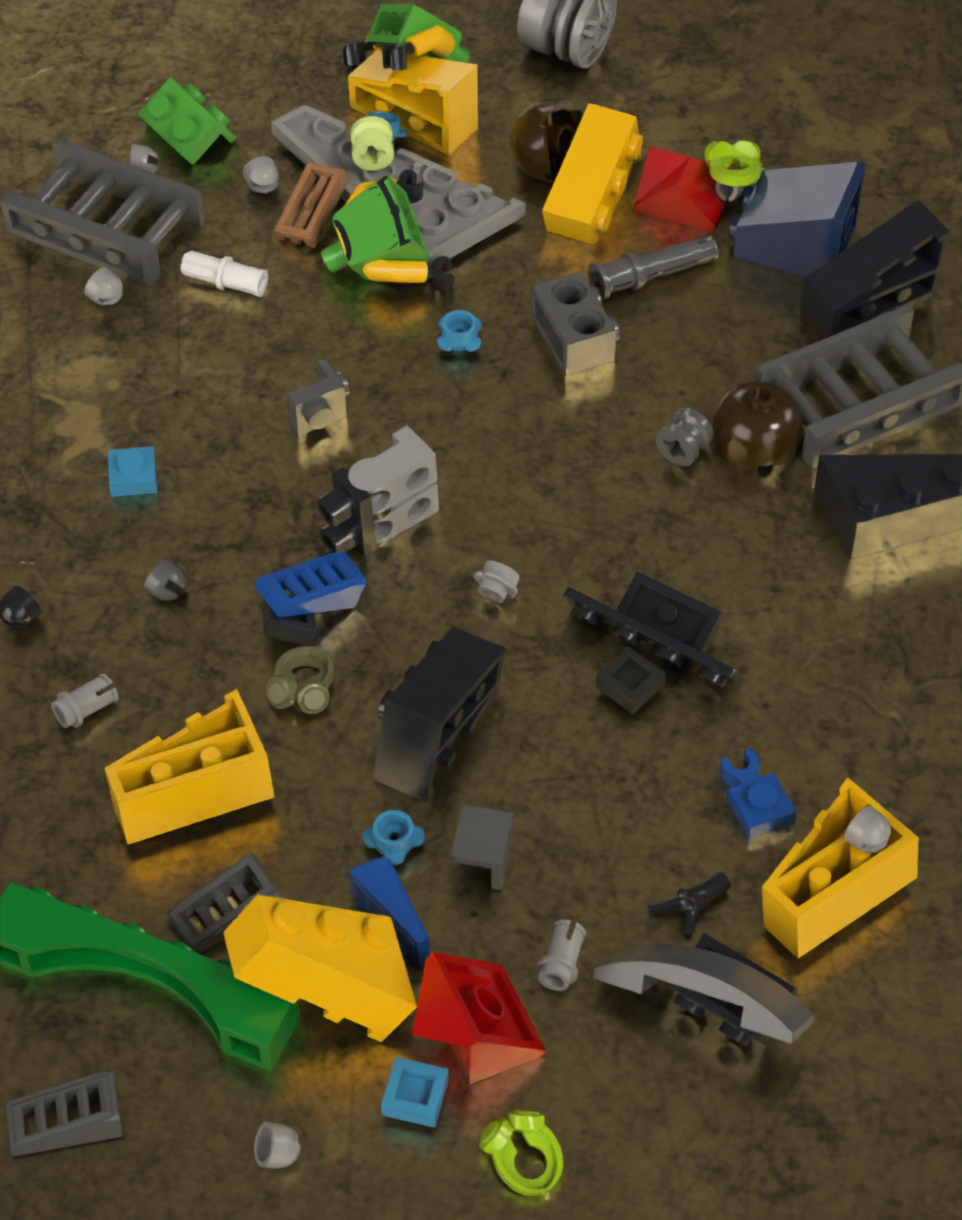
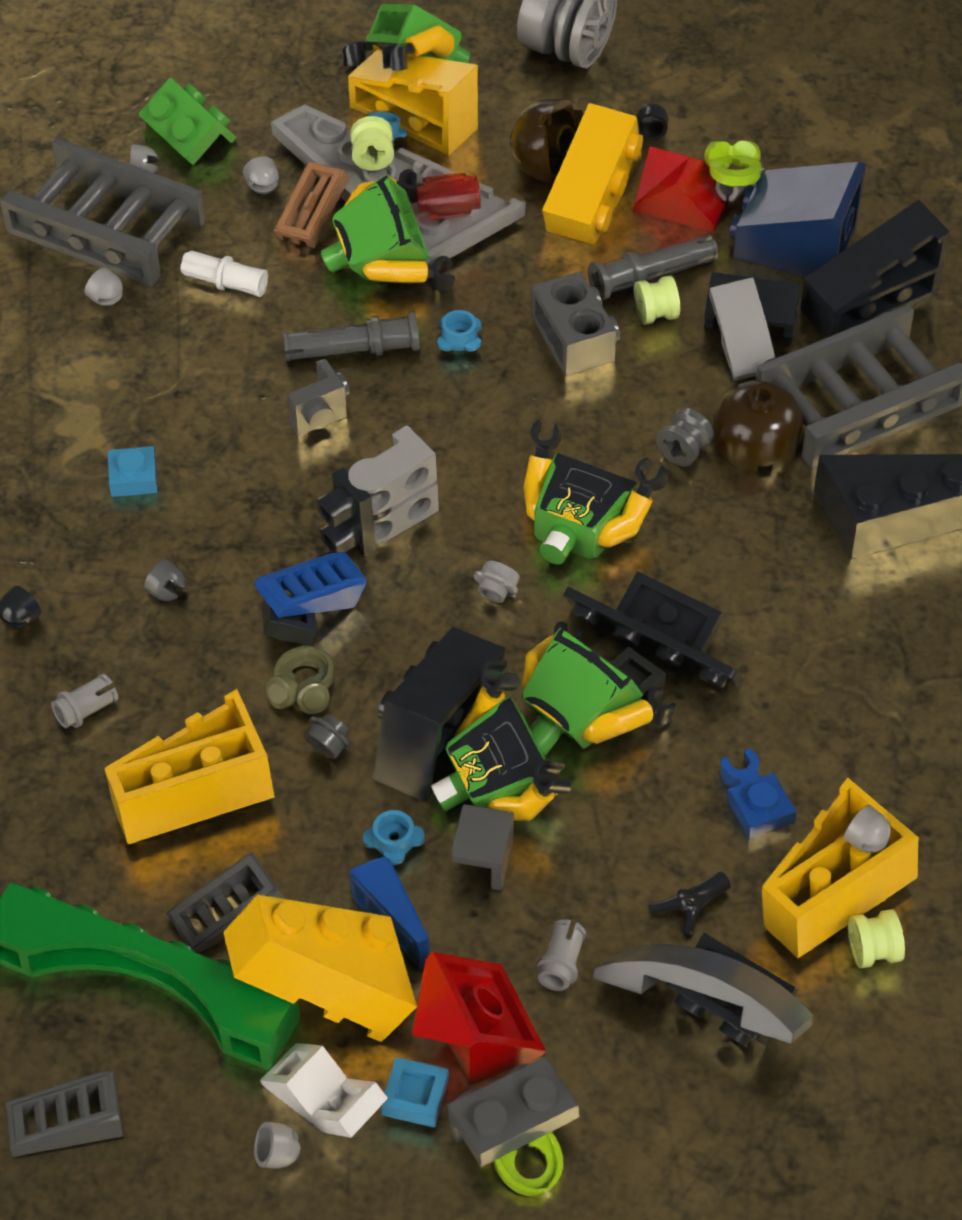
none -> white slope [260,1043,388,1138]
none -> dark grey pin [283,311,420,362]
none -> dark grey plate [303,714,350,759]
none -> clear red brick [416,171,481,220]
none -> torso [431,660,571,821]
none -> dark grey bracket [448,1056,579,1167]
none -> bright green torso [521,621,676,756]
none -> torso [523,420,669,564]
none -> yellowish green wheel [634,275,680,325]
none -> black hinge [636,103,669,141]
none -> black hinge [704,272,800,339]
none -> light grey slope [709,277,775,381]
none -> yellowish green wheel [848,909,905,968]

